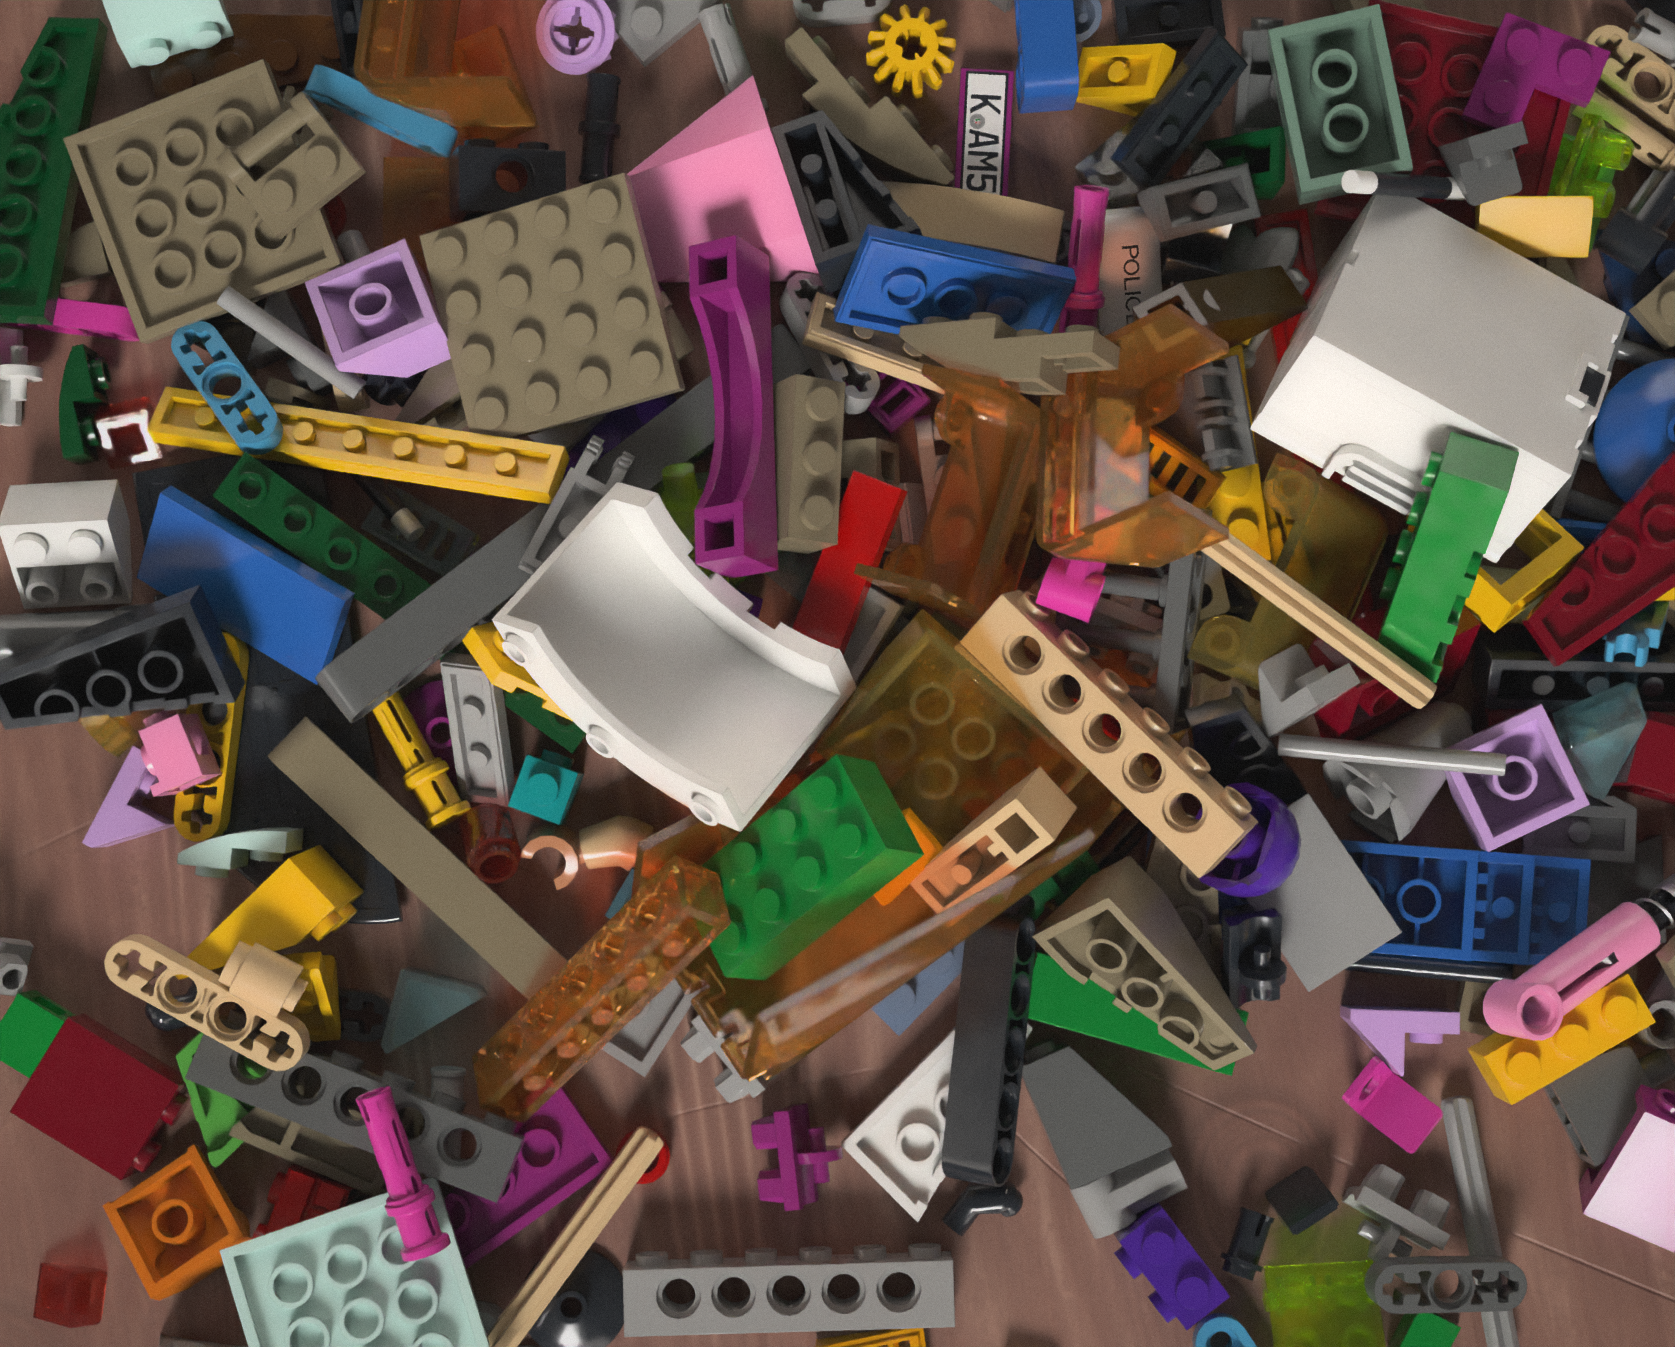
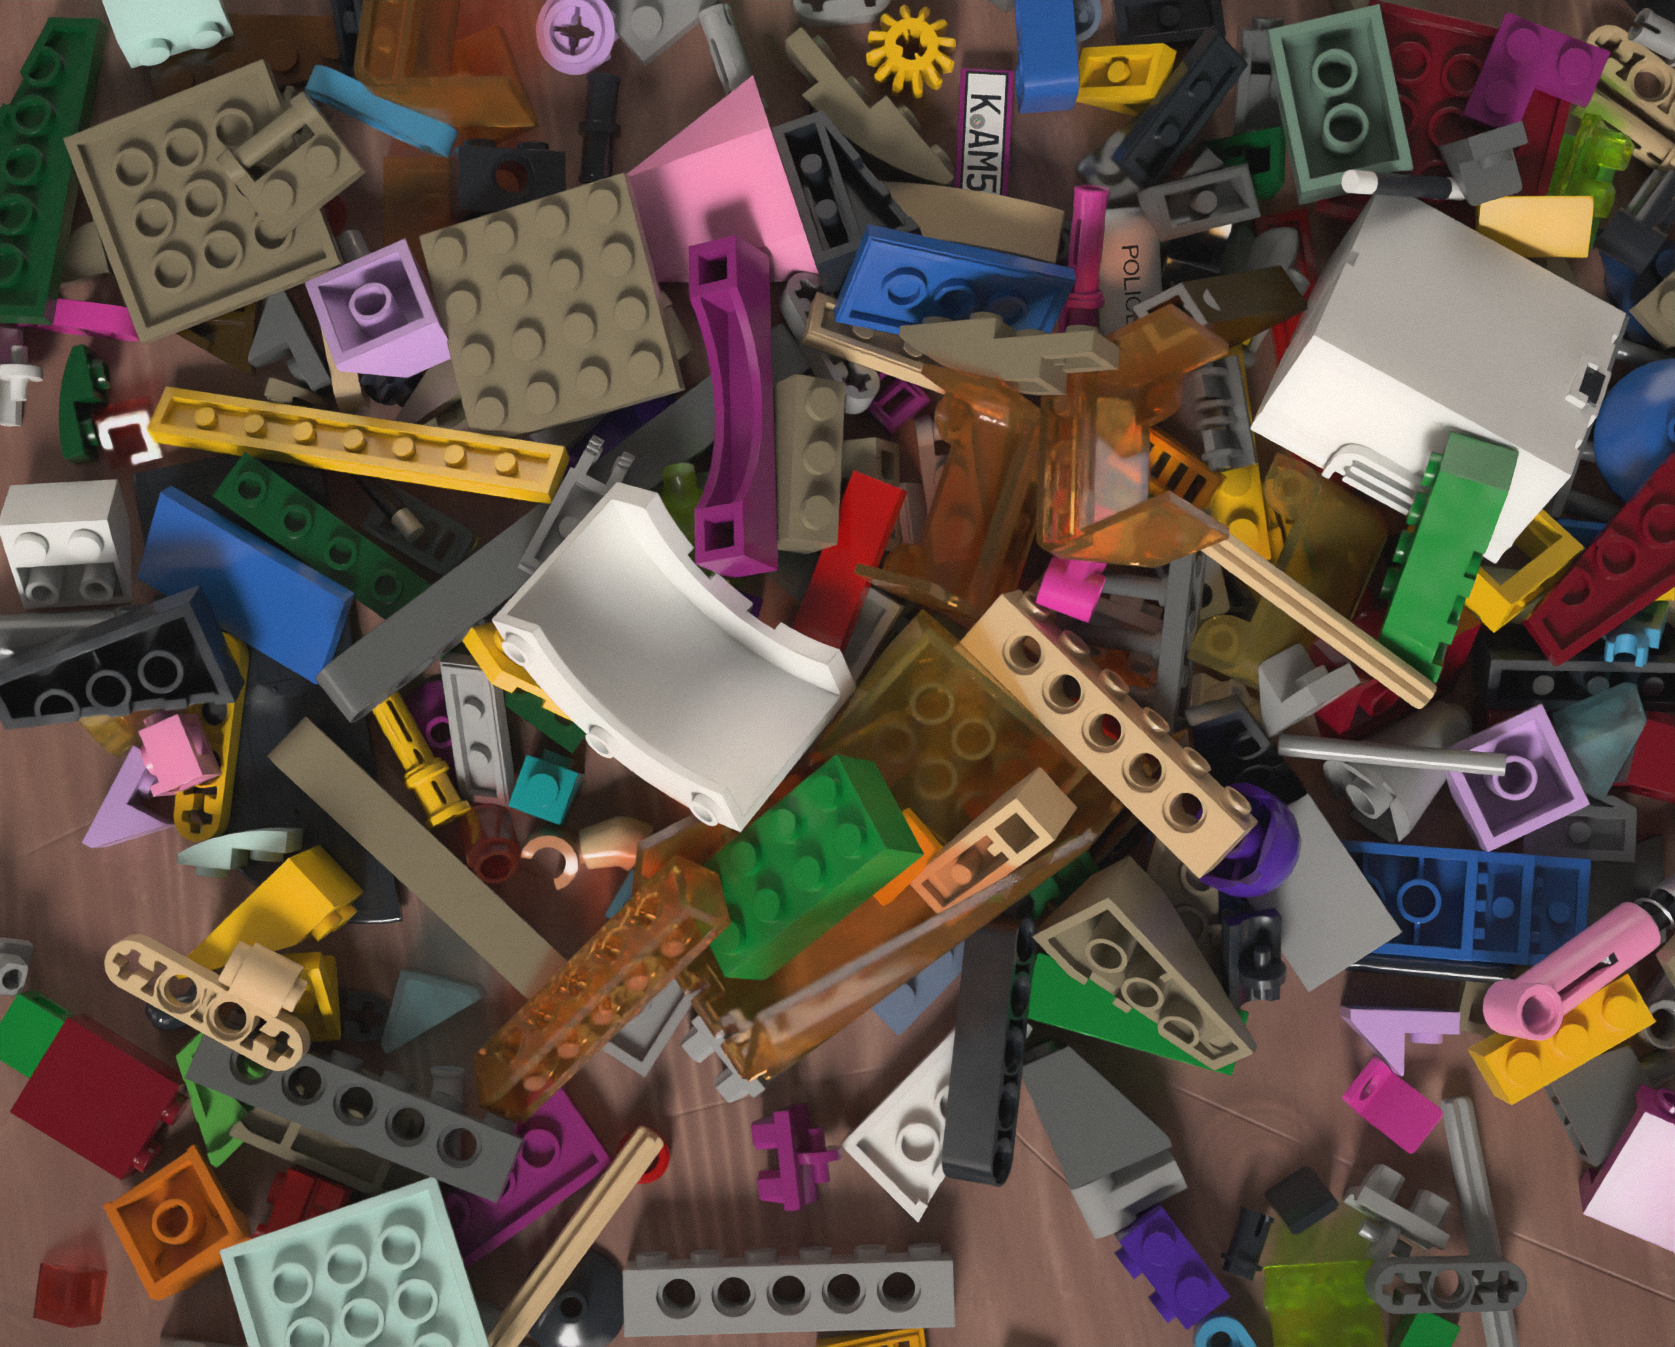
dark azure beam [171,321,283,455] -> none
light grey bar [216,286,366,399] -> none
dark pink pin [355,1086,451,1261] -> none
black arm [941,1181,1023,1236] -> none

